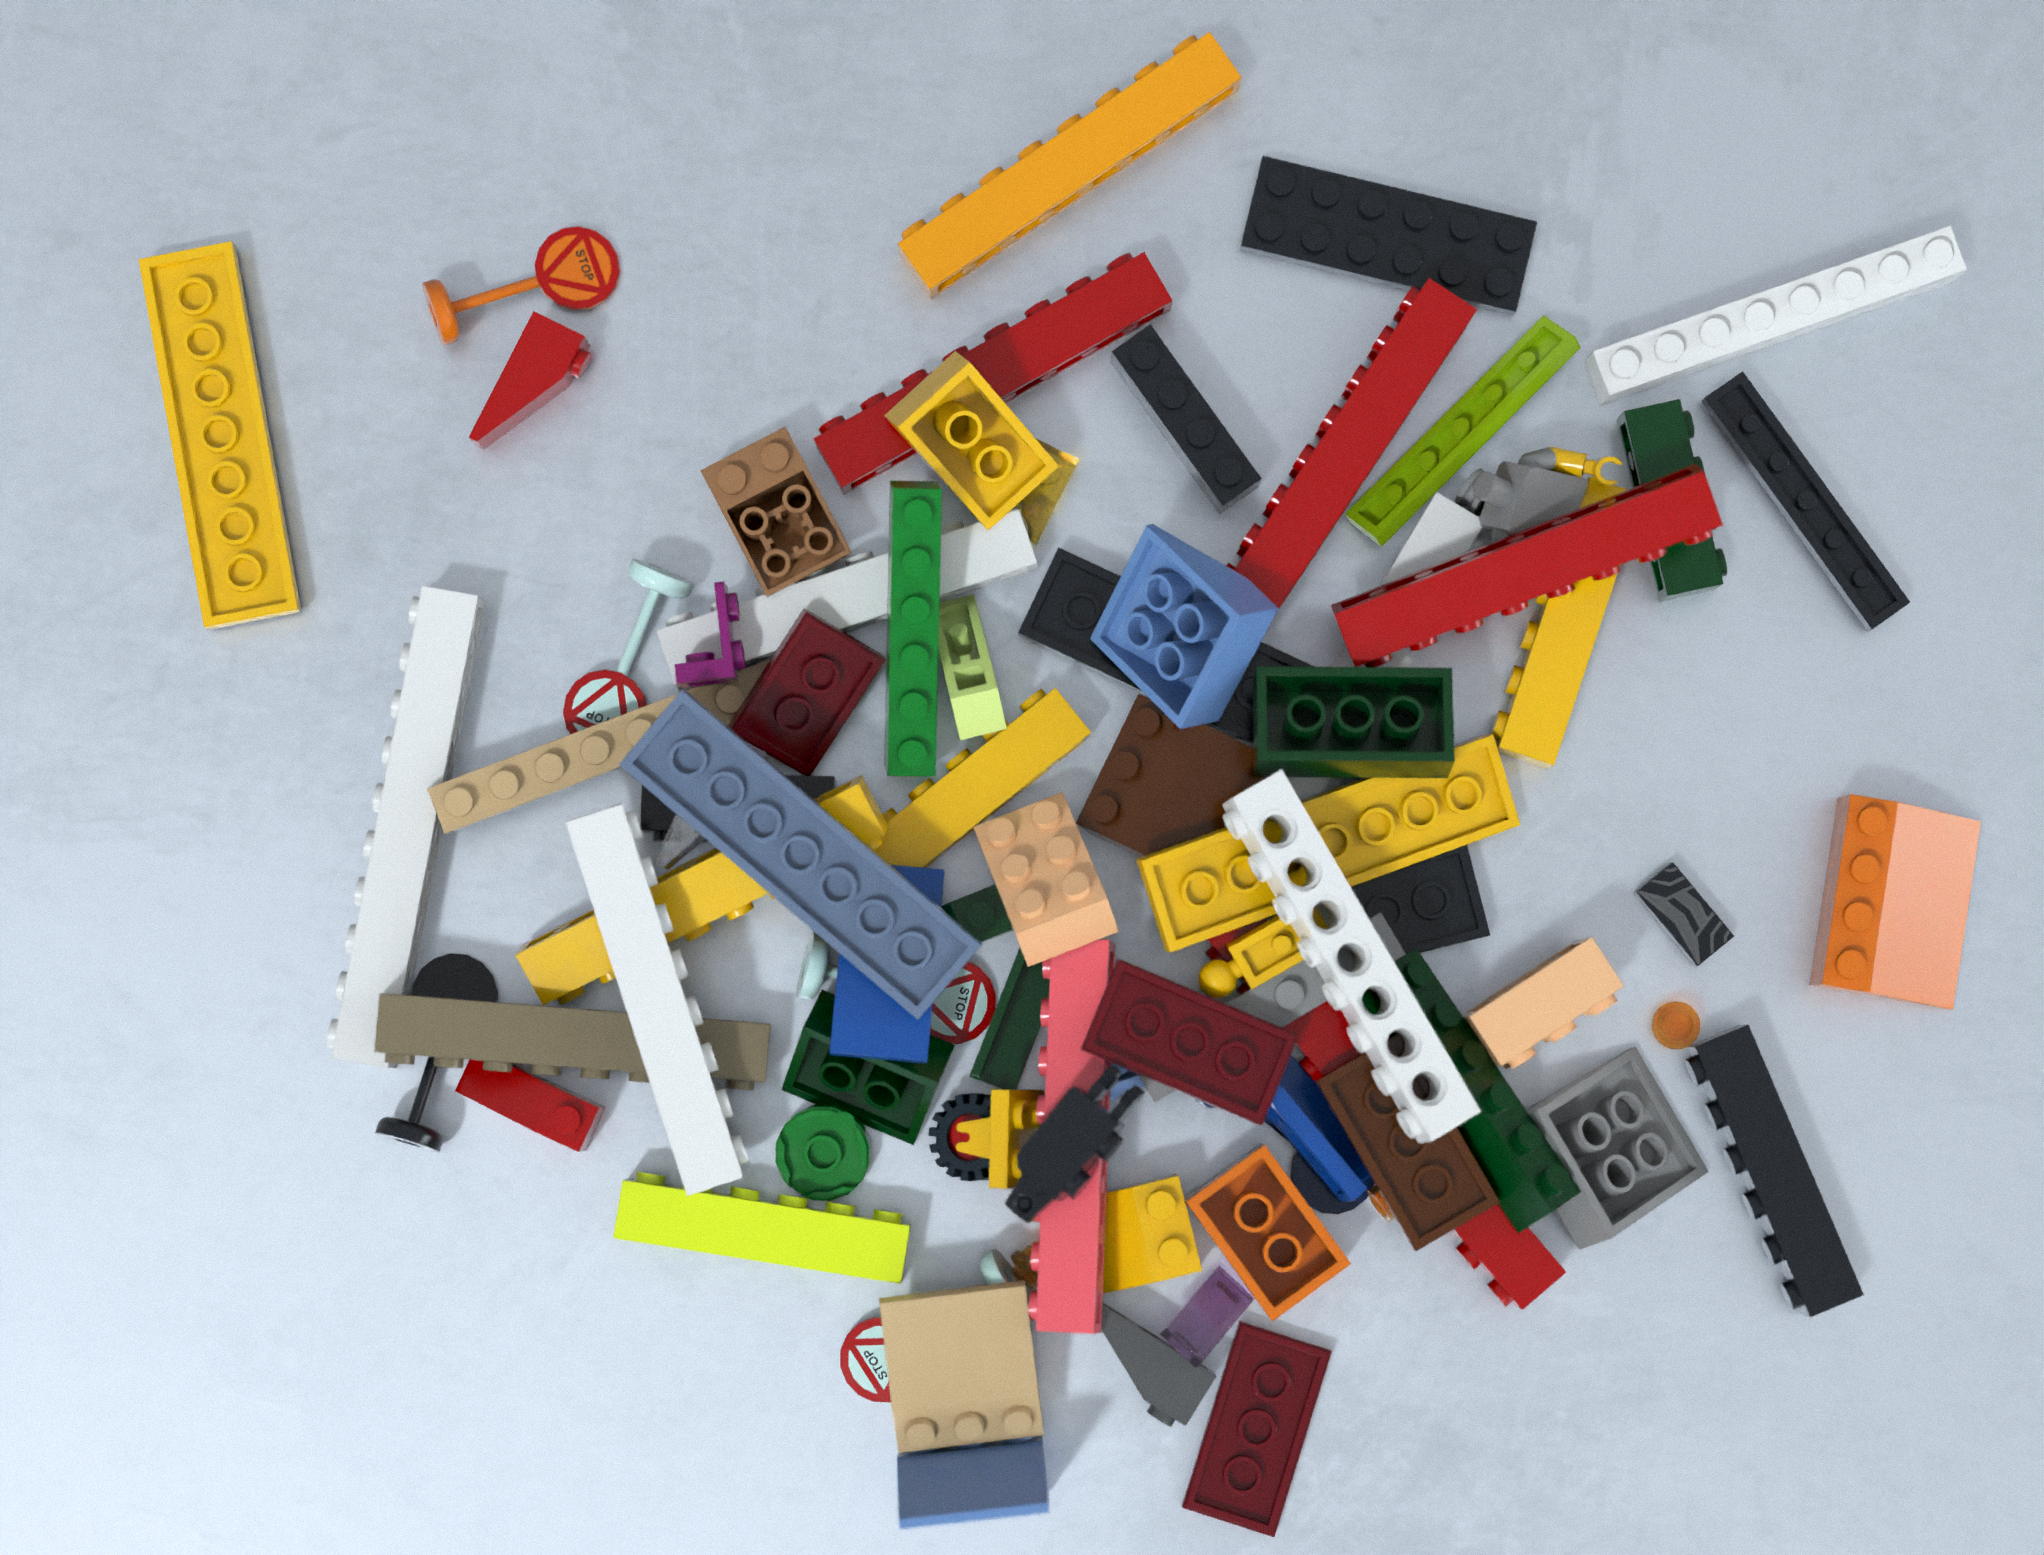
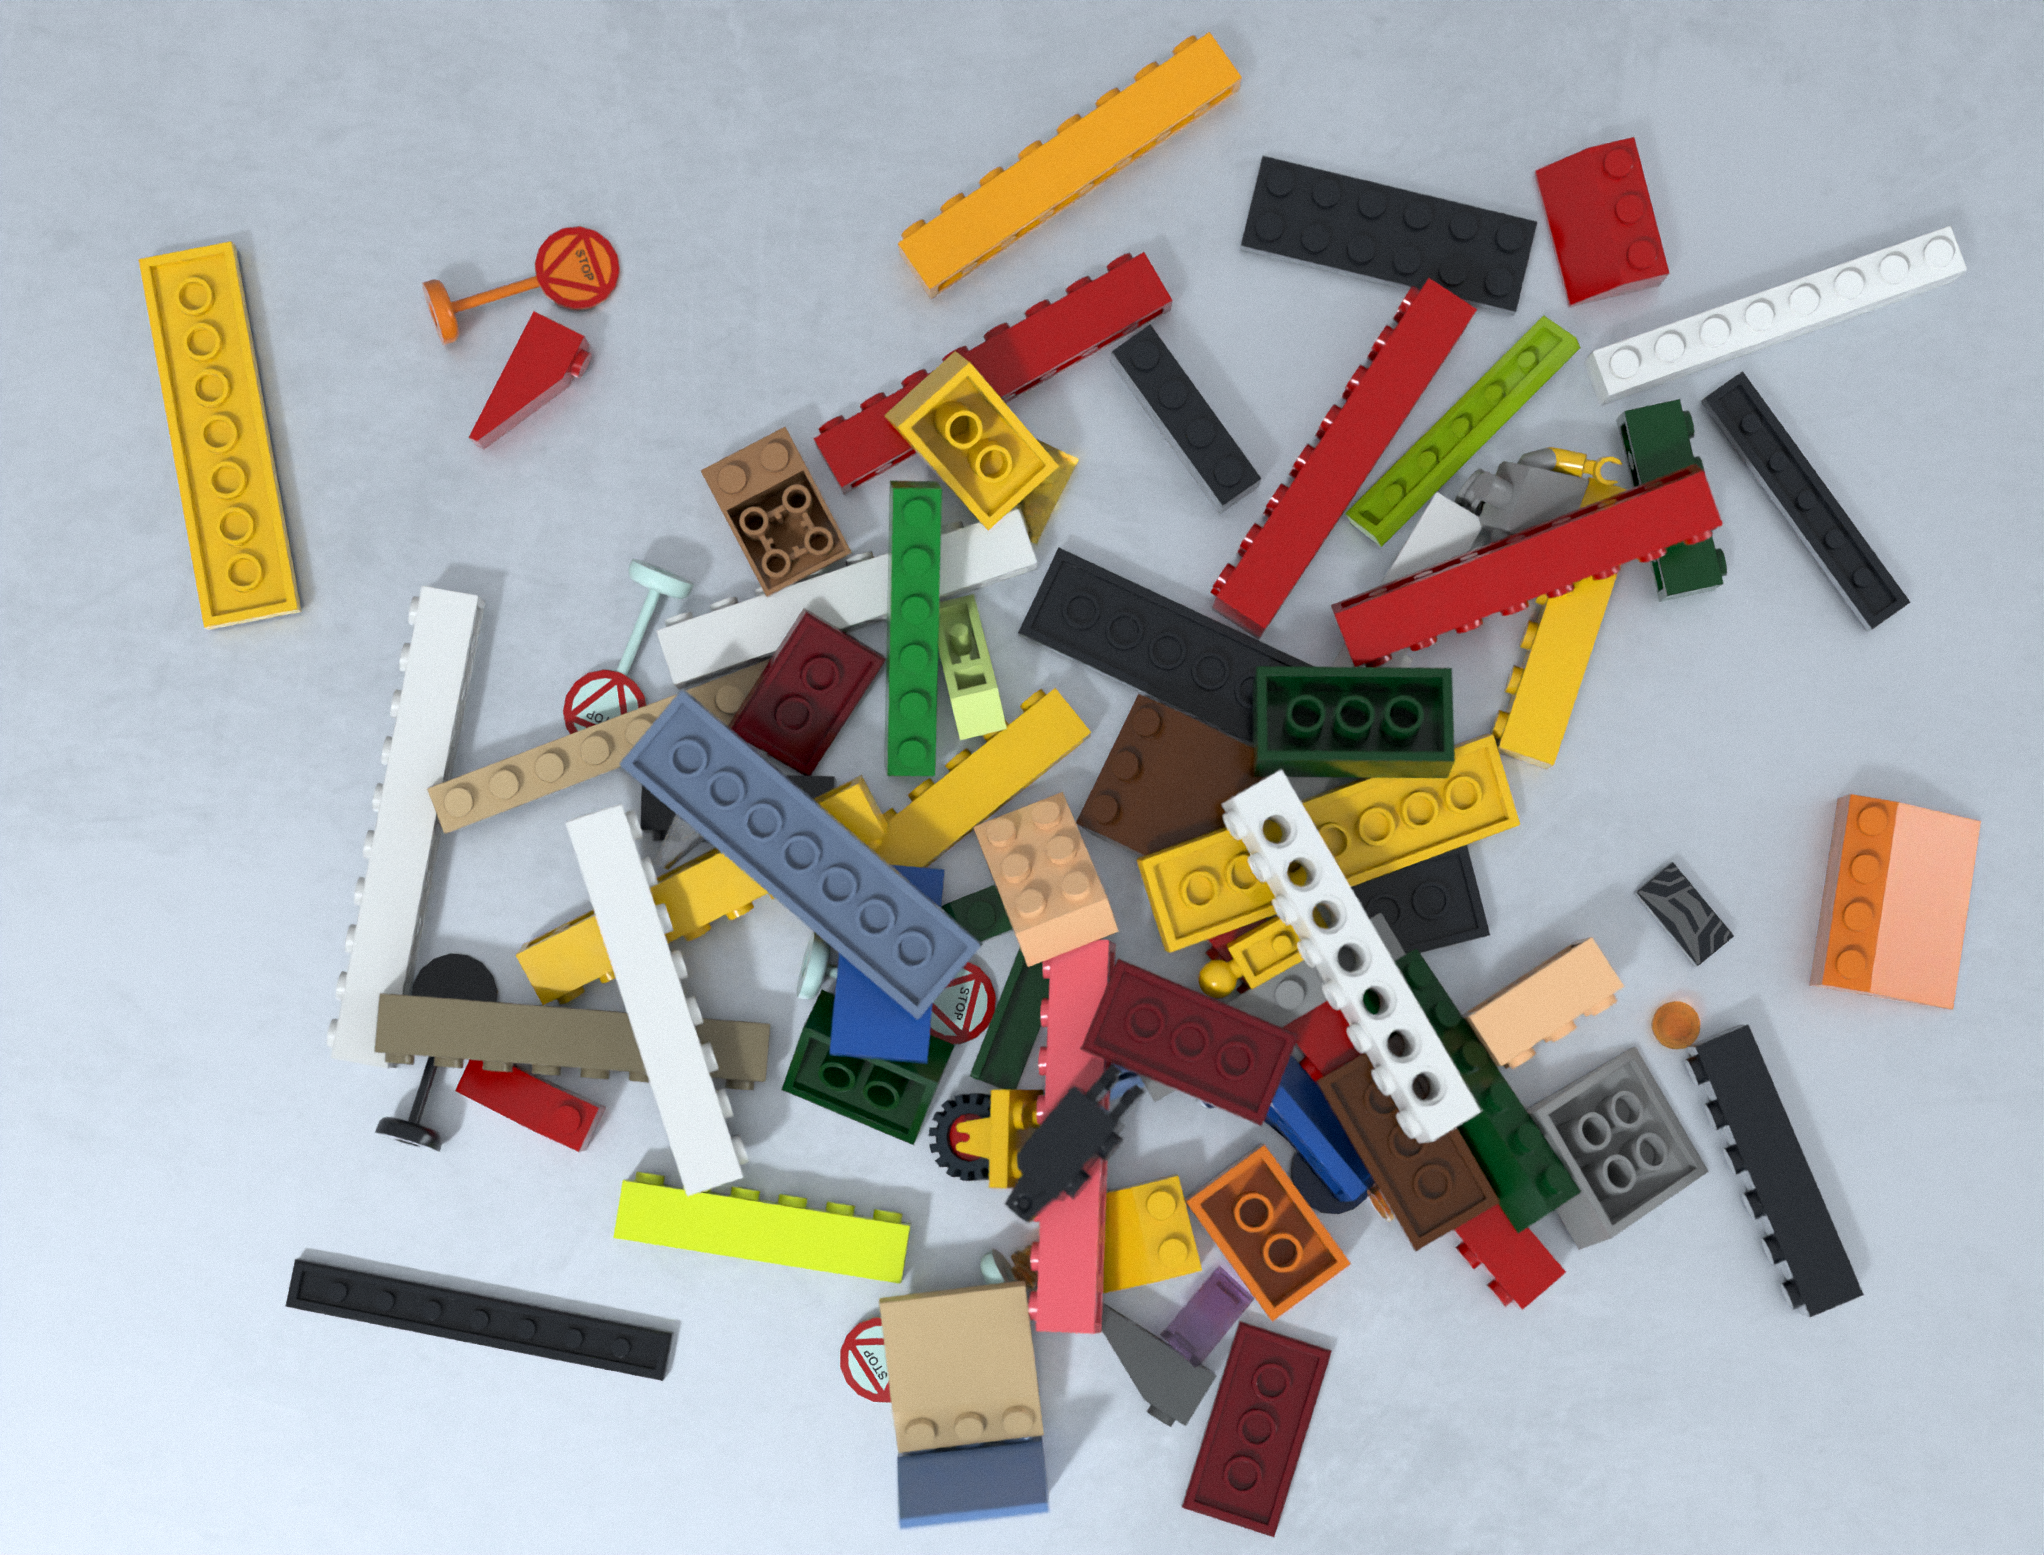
magenta bracket [674,581,745,689] -> none
green tile [775,1104,871,1201] -> none
medium blue slope [1090,524,1279,729] -> none
none -> black tile [285,1258,674,1381]
none -> red slope [1534,137,1670,308]

